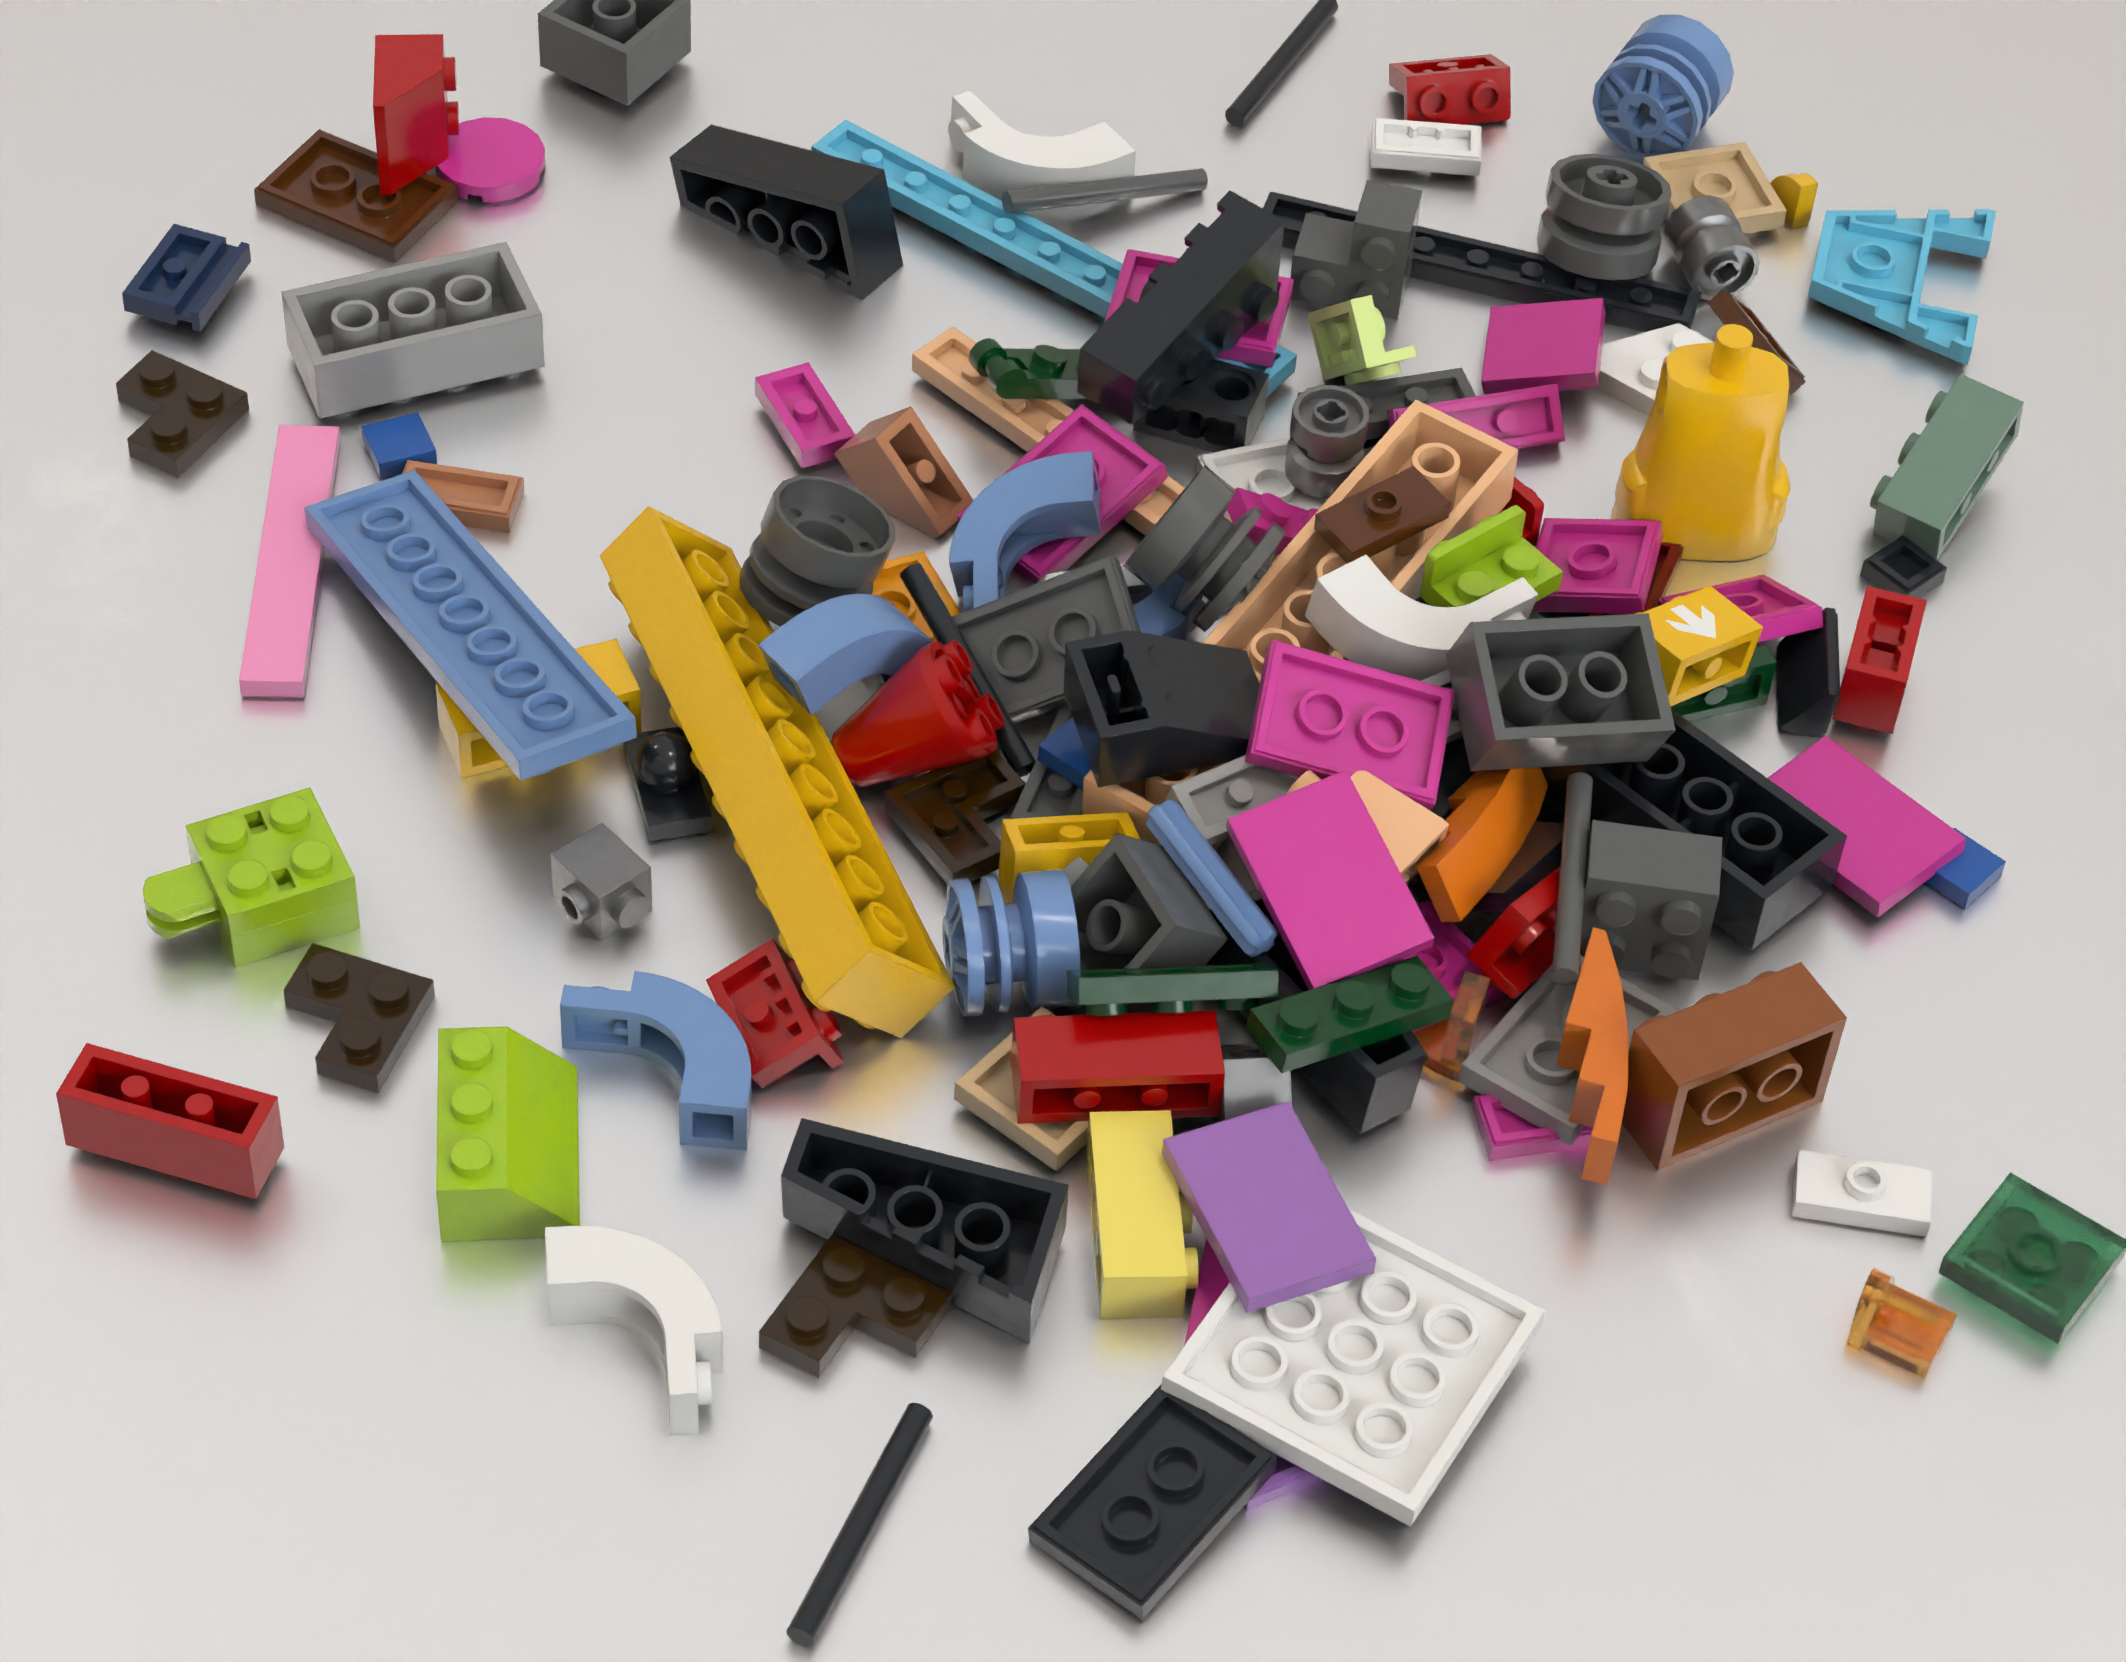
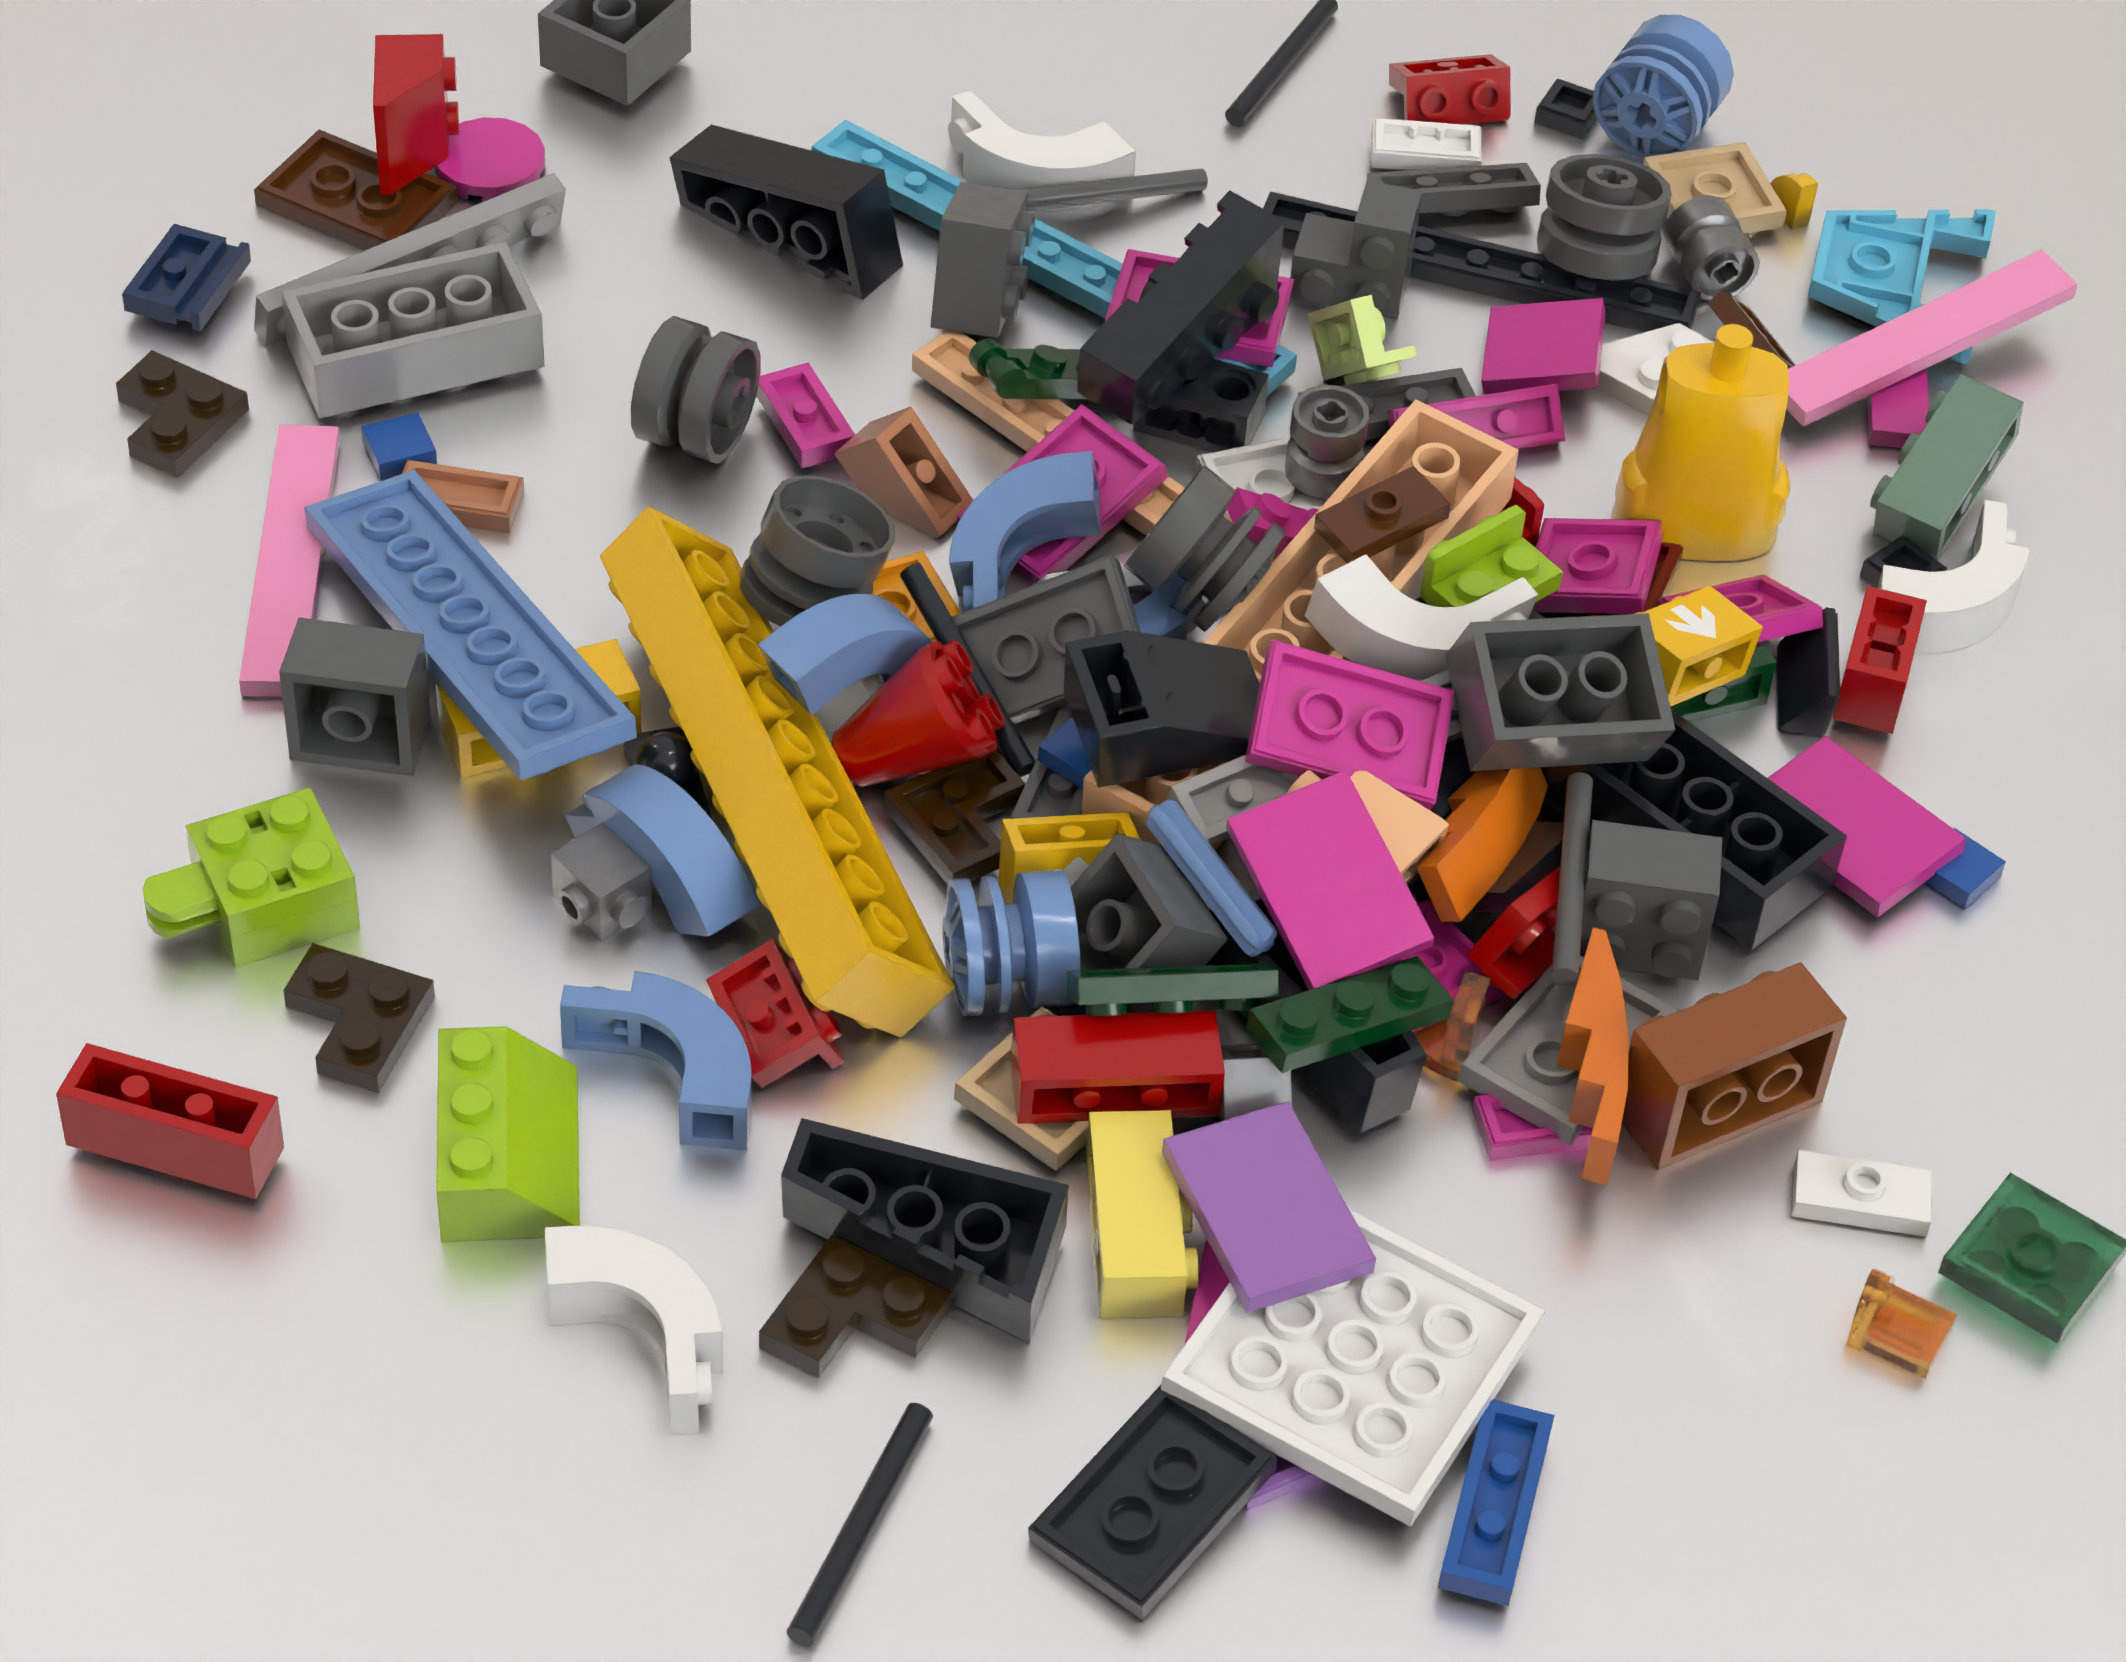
none -> light grey plate [254,173,566,347]
none -> dark grey brick [279,617,431,776]
none -> medium blue arch [564,764,760,936]
none -> dark grey wheel [631,316,761,464]
none -> dark grey brick [930,181,1035,338]
none -> dark grey plate [1367,163,1541,216]
none -> blue plate [1437,1399,1555,1606]
none -> black tile [1534,79,1597,140]
none -> bright pink tile [1786,250,2078,427]
none -> dark pink tile [1867,368,1929,448]
none -> white arch [1878,499,2030,655]

